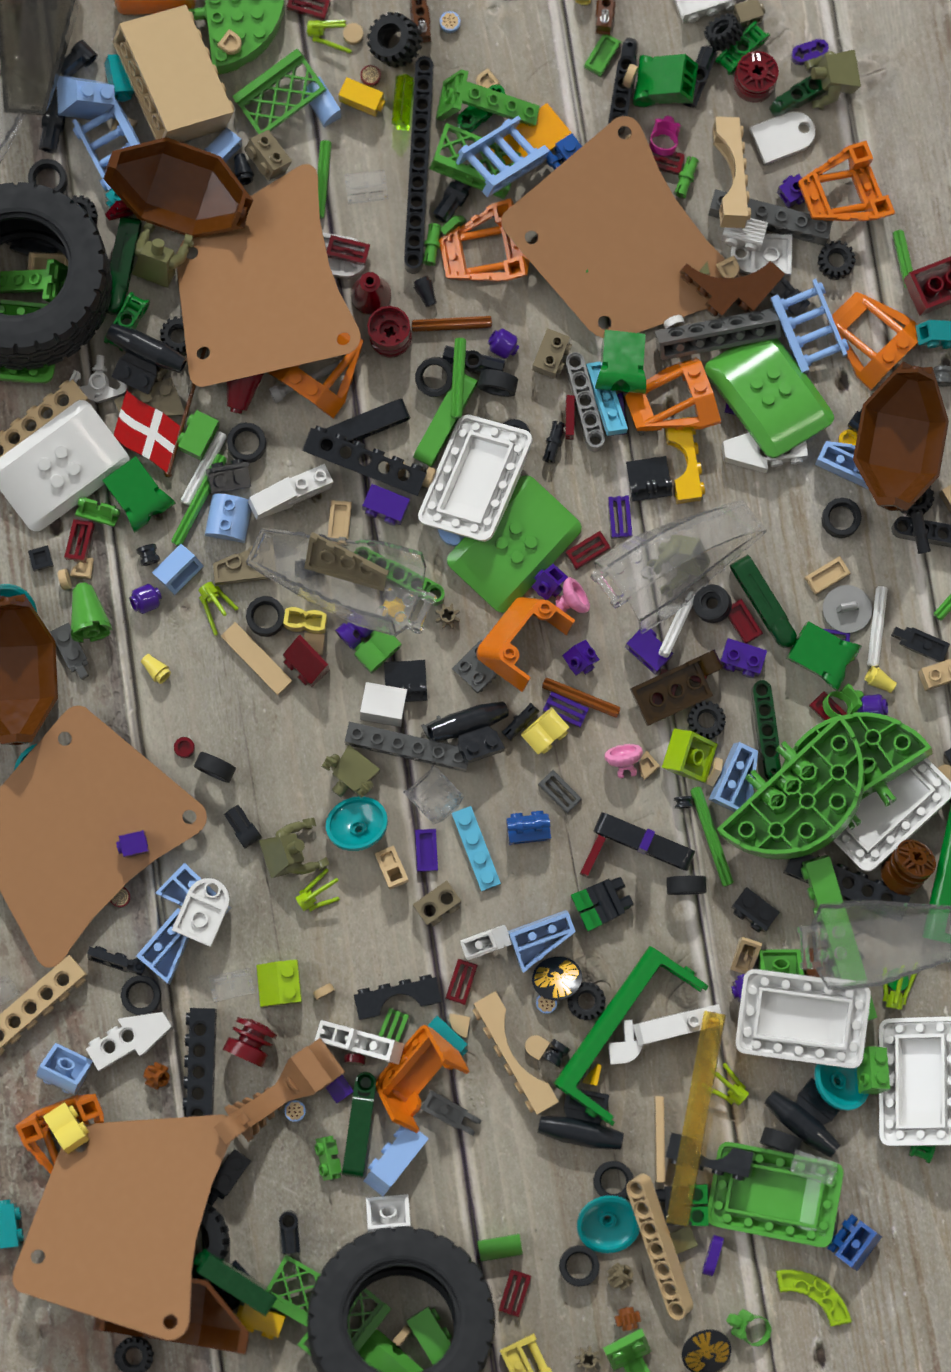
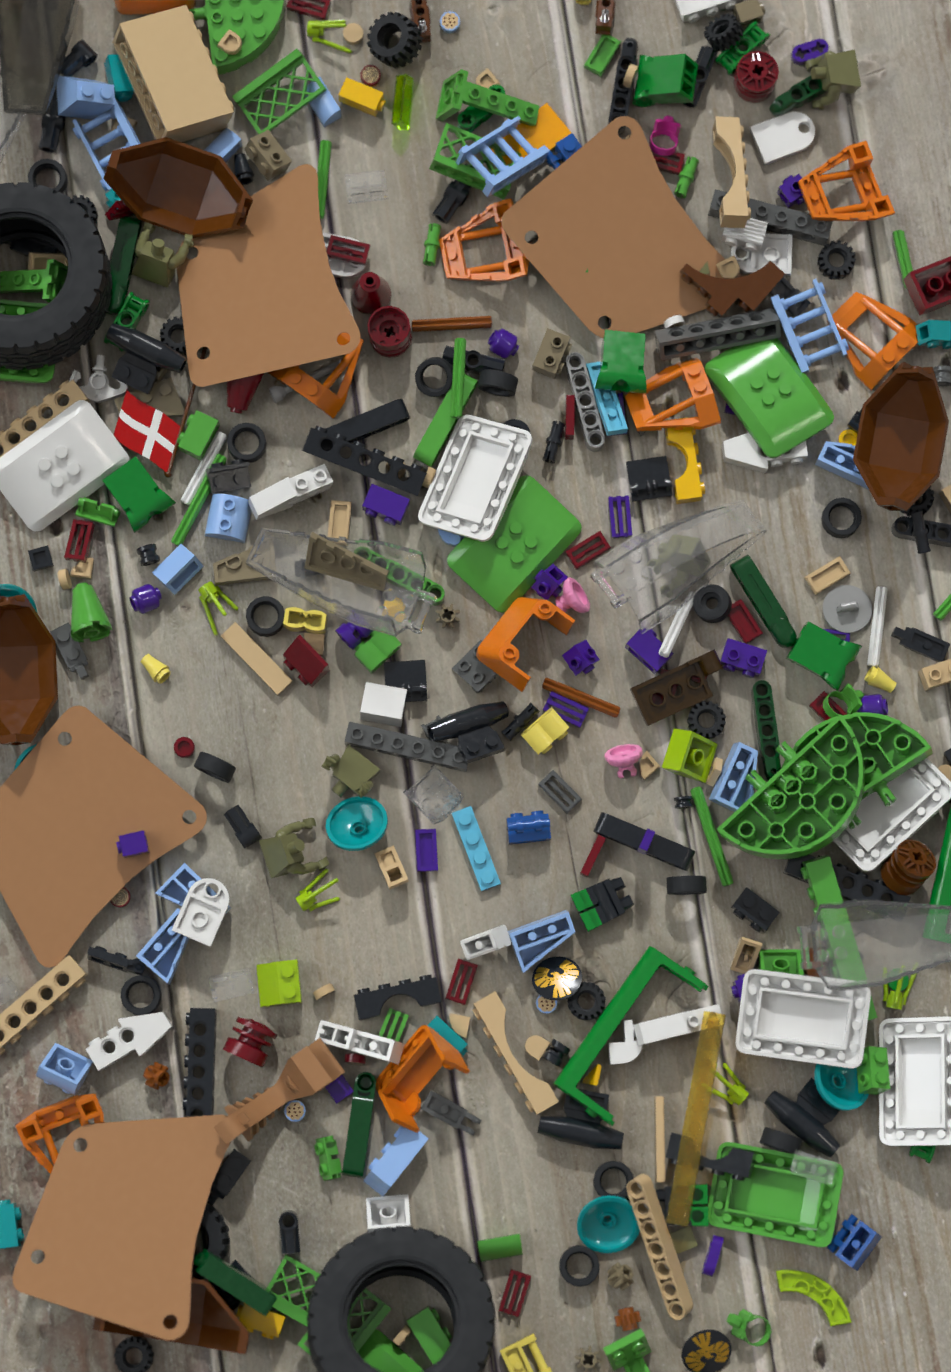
light yellow brick [43,1102,89,1154] -> none
black beam [404,56,434,274] -> none
black cone [413,276,437,308] -> none
dark tan brick [413,881,461,927] -> none
bright green tile [440,216,467,235] -> none

